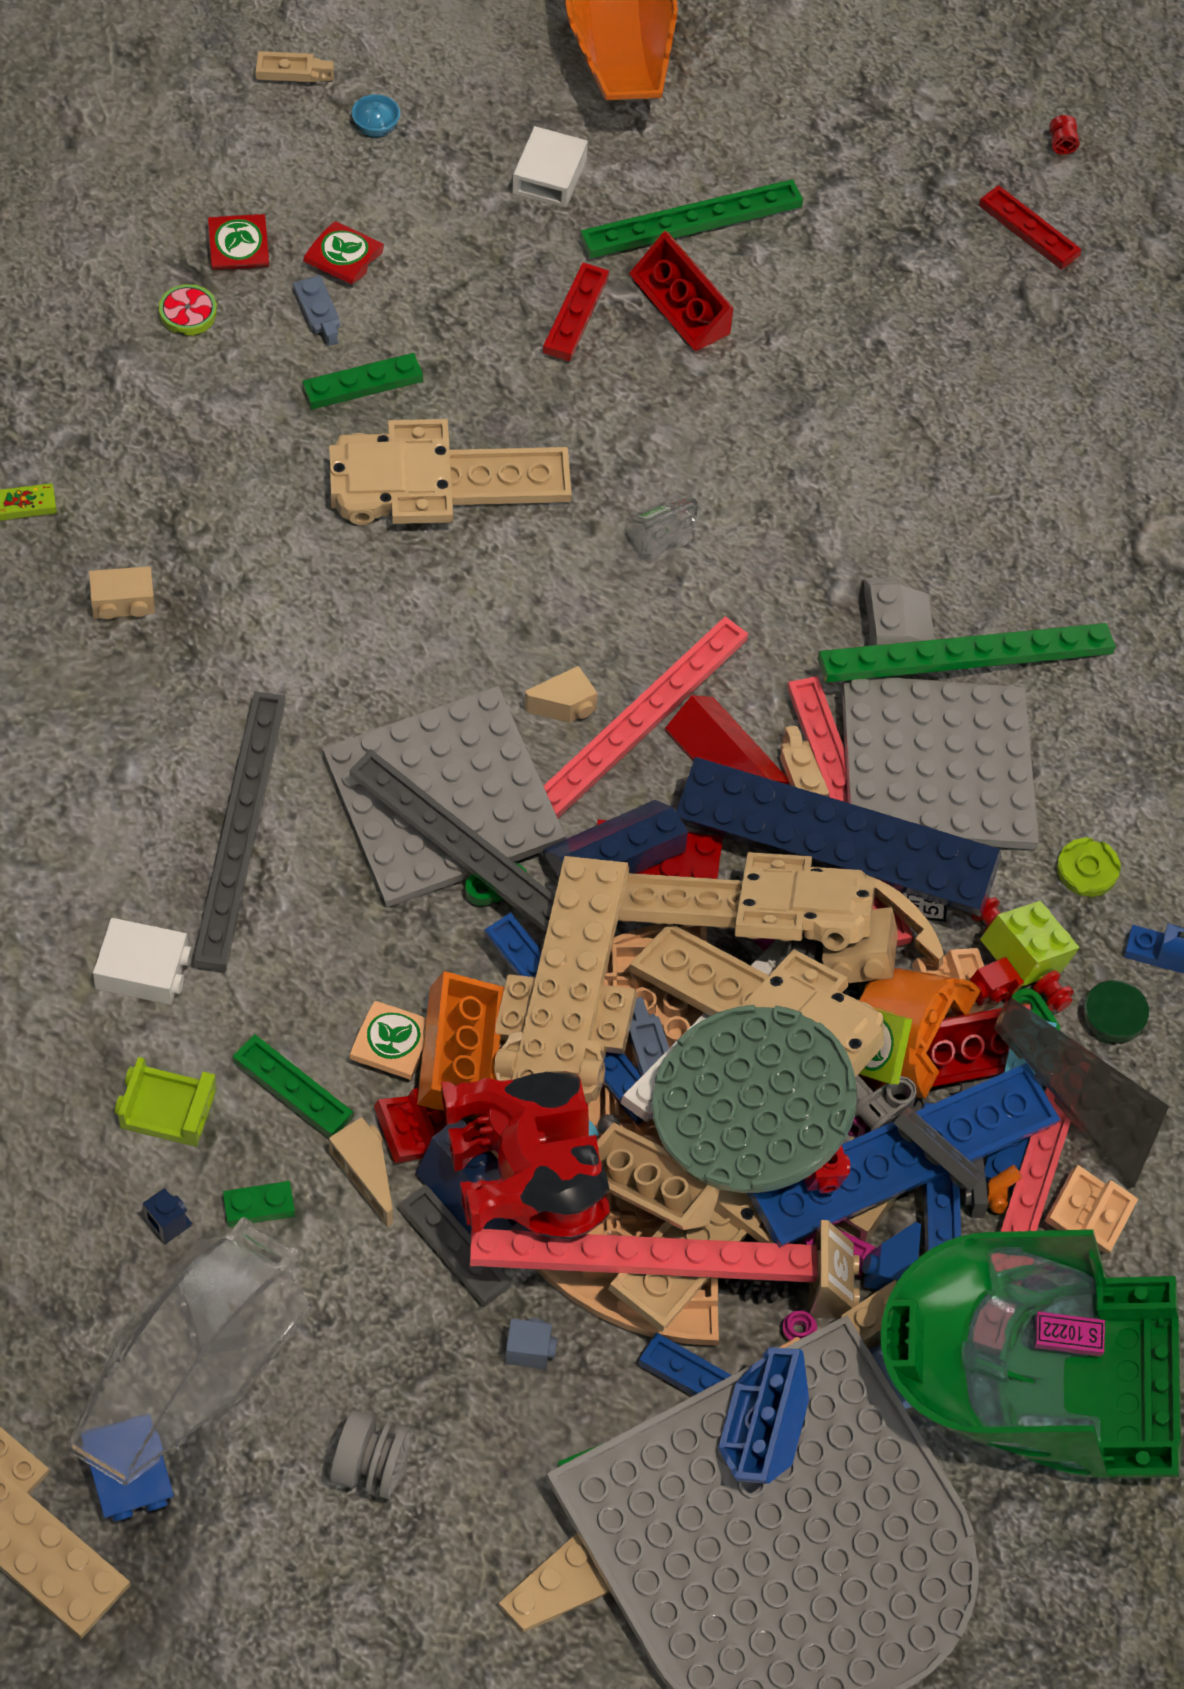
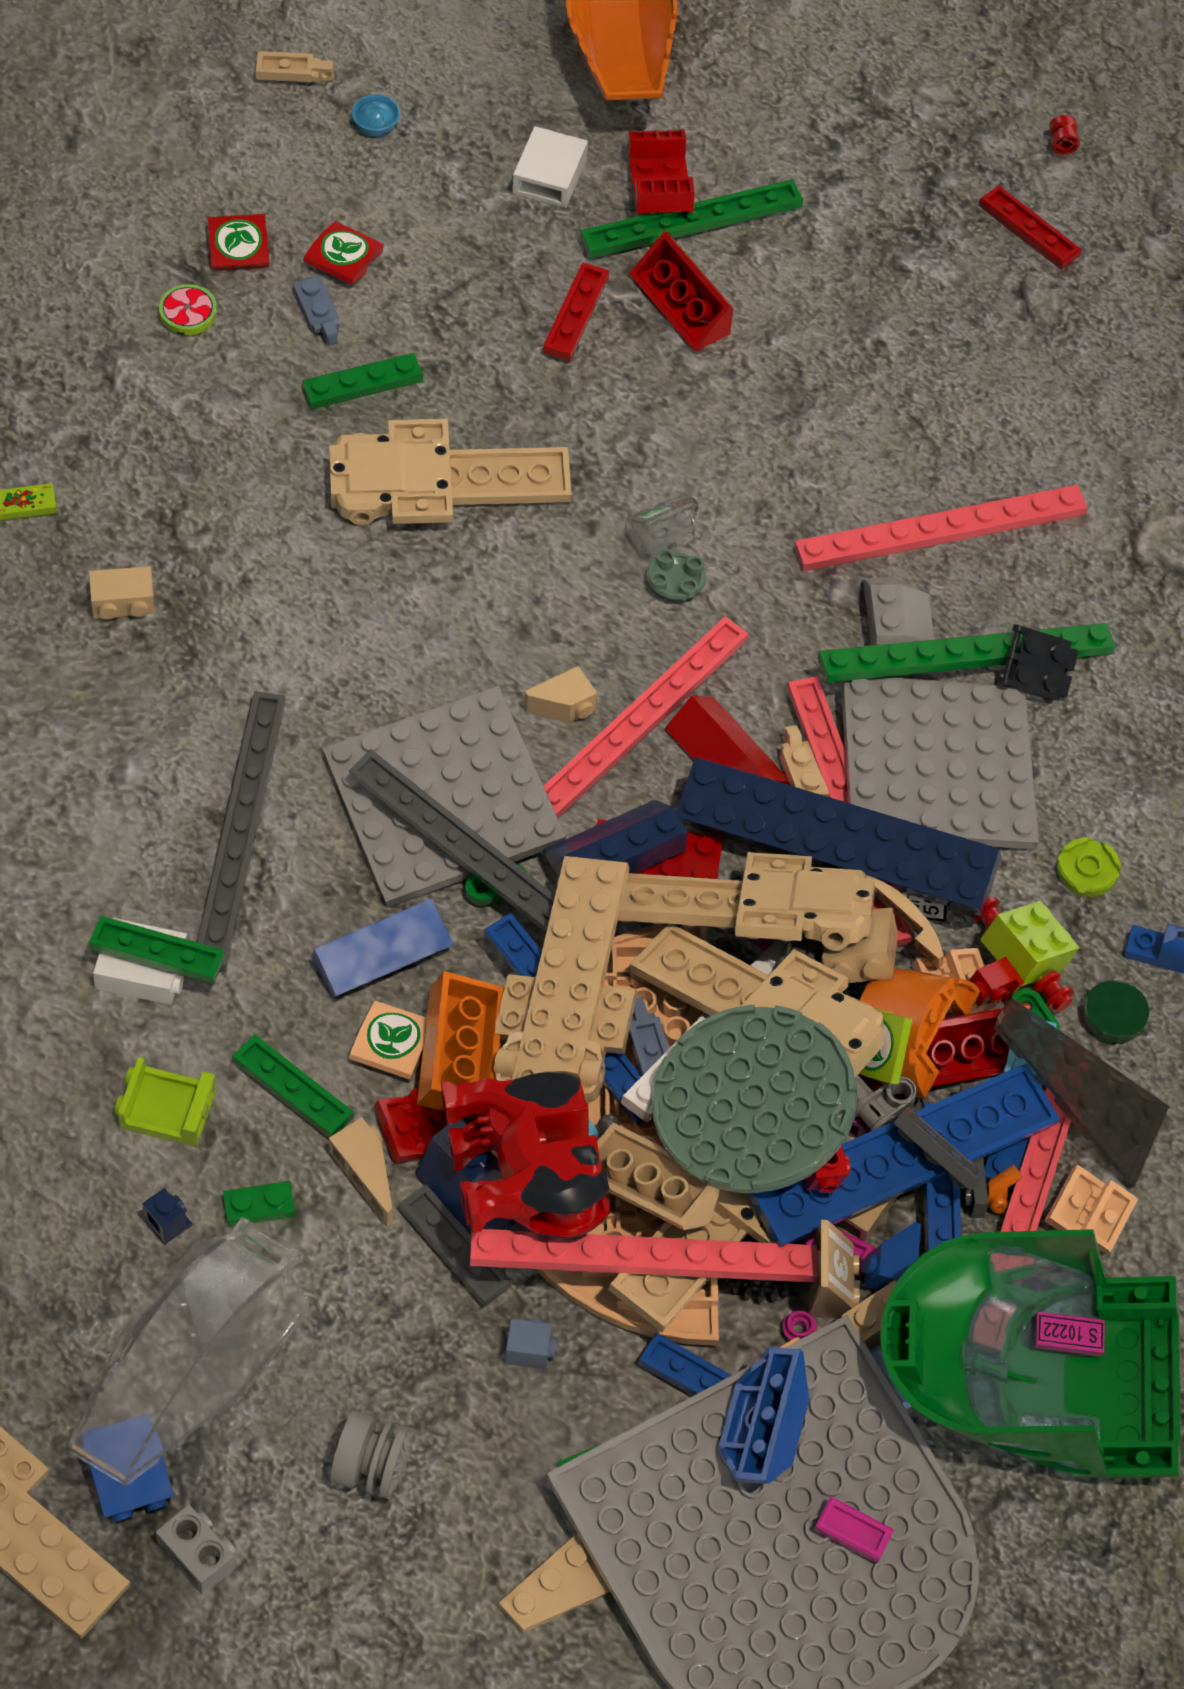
none -> green plate [89,915,225,984]
none -> light grey brick [156,1505,237,1595]
none -> brick [311,898,454,997]
none -> red plate [627,129,695,214]
none -> sand green dish [647,549,706,600]
none -> coral plate [794,485,1087,572]
none -> dark pink tile [814,1496,894,1563]
none -> black plate [998,624,1079,701]

